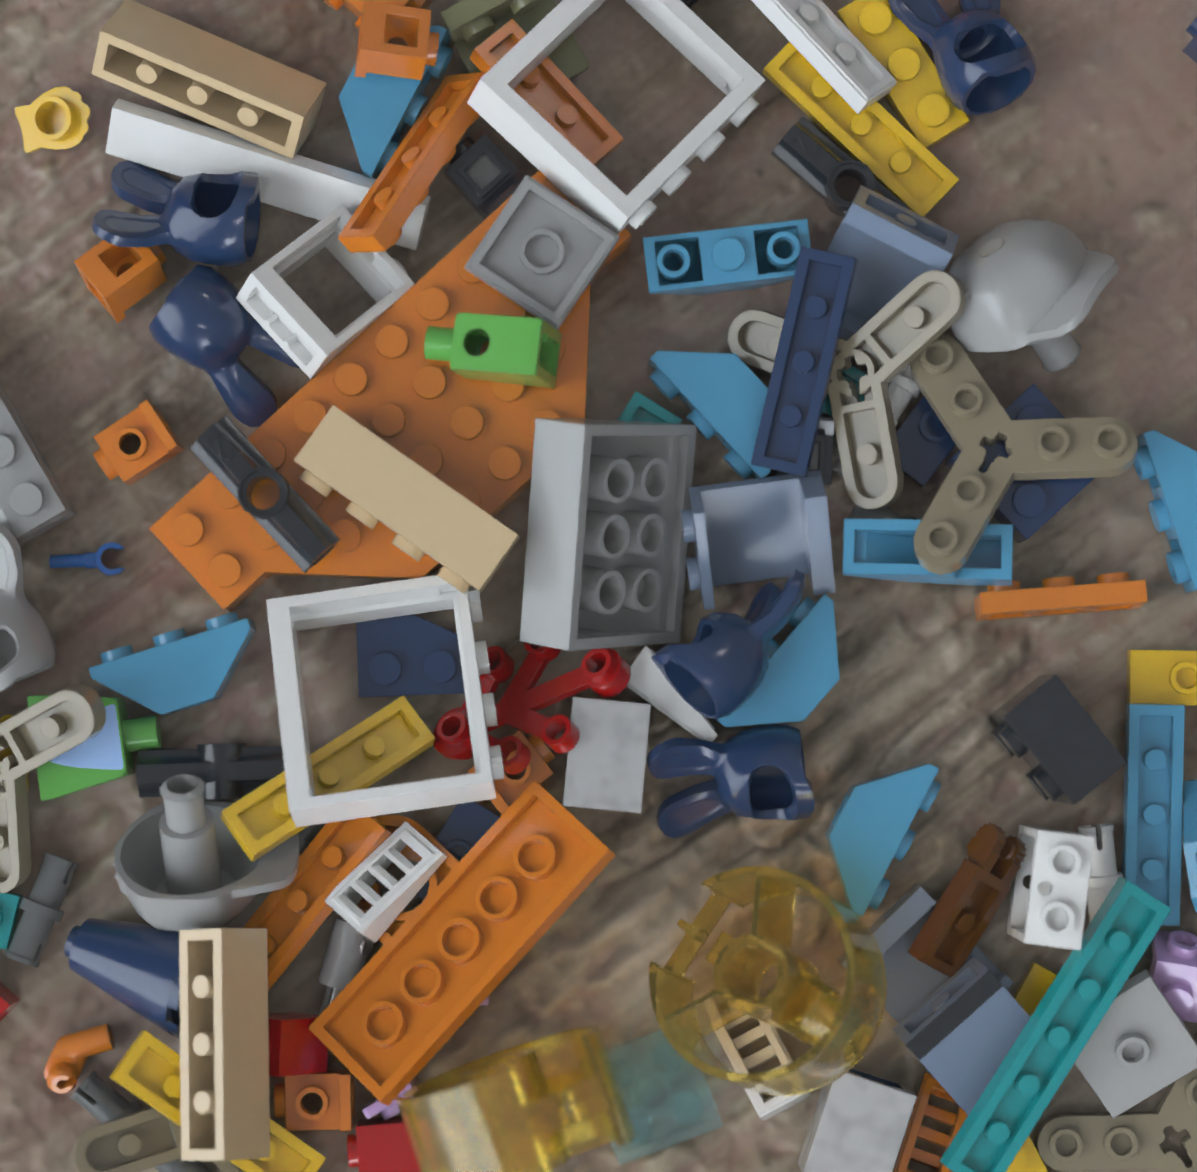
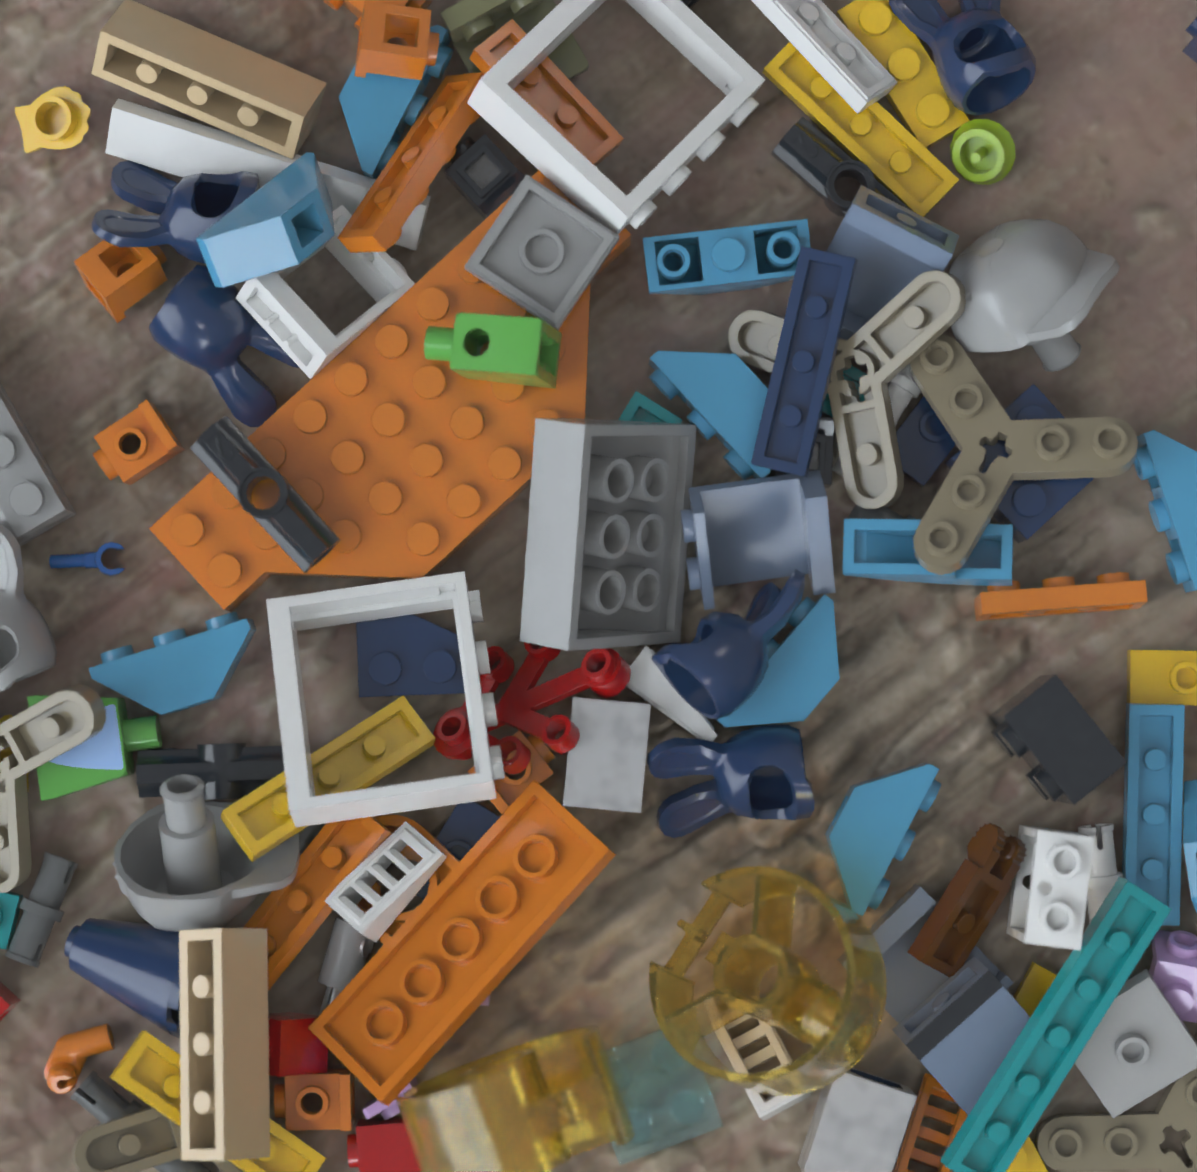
tan brick [294,405,520,594] -> none
none -> dark azure slope [196,152,335,288]
none -> lime hat [950,119,1016,185]

